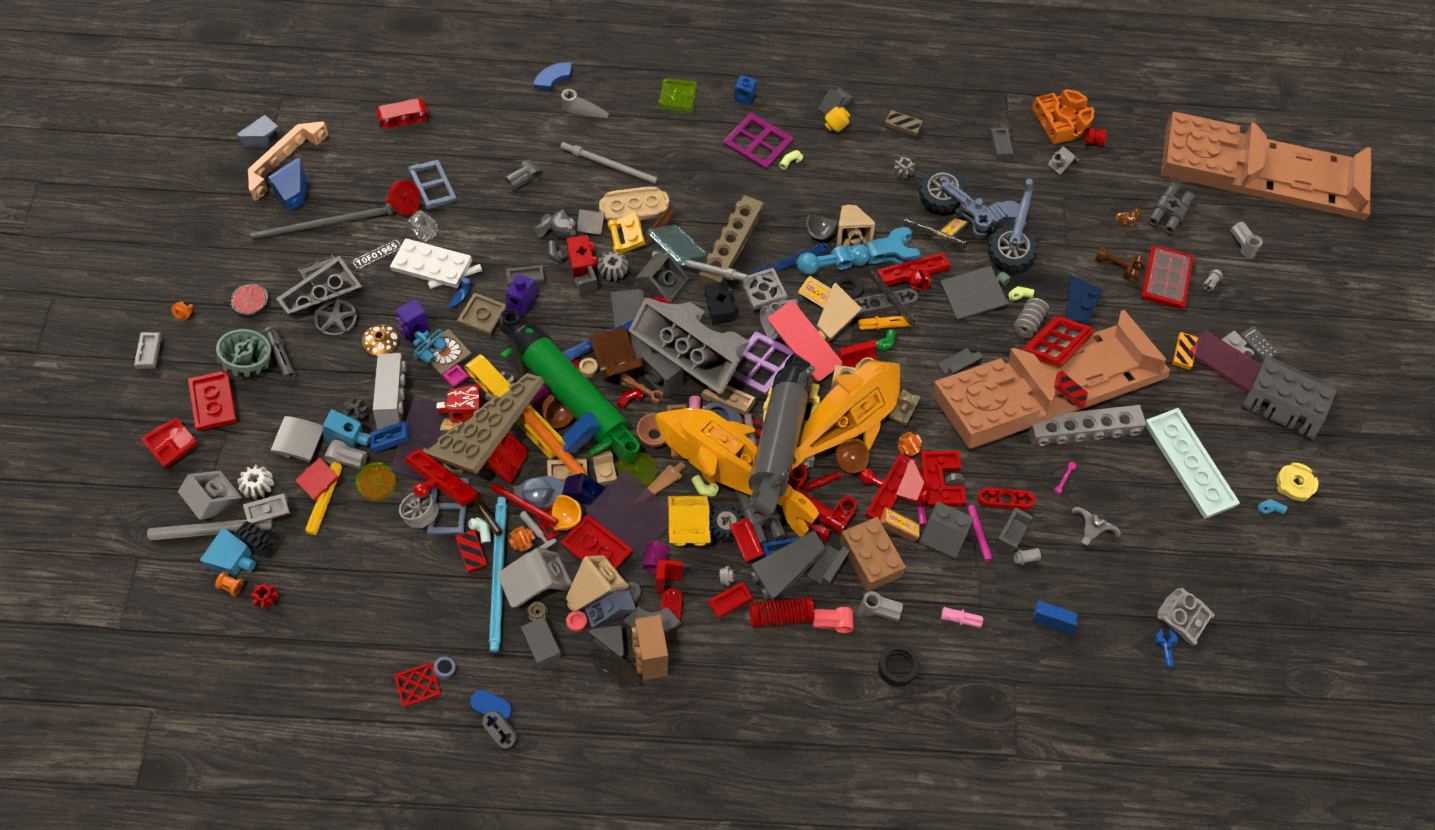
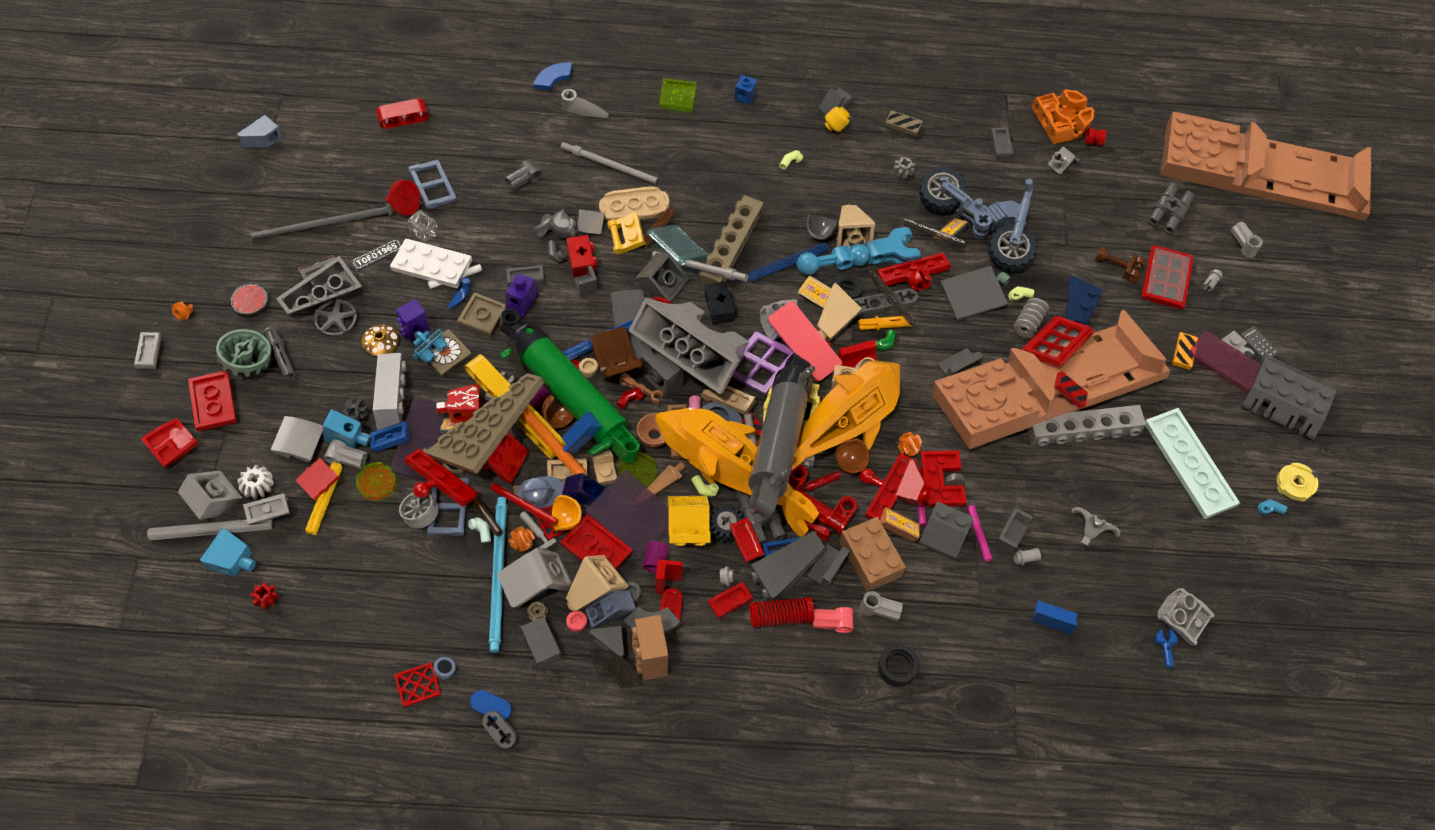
orange bush [215,572,244,597] -> none
black tyre [234,521,275,557] -> none
light nougat slope [248,122,328,201] -> none
slope [268,158,308,212] -> none
dark pink tile [442,364,470,389] -> none
red tile [455,529,487,574] -> none
light grey gear [598,251,628,282] -> none
magenta window [722,113,794,170] -> none
light grey piece [740,268,788,310] -> none
dark tan hips [889,389,920,426] -> none
bright pink axle [941,607,983,628] -> none
red beam [977,488,1035,511] -> none
dark pink hinge [1055,462,1076,494] -> none
clear orange arm [1116,208,1141,224] -> none

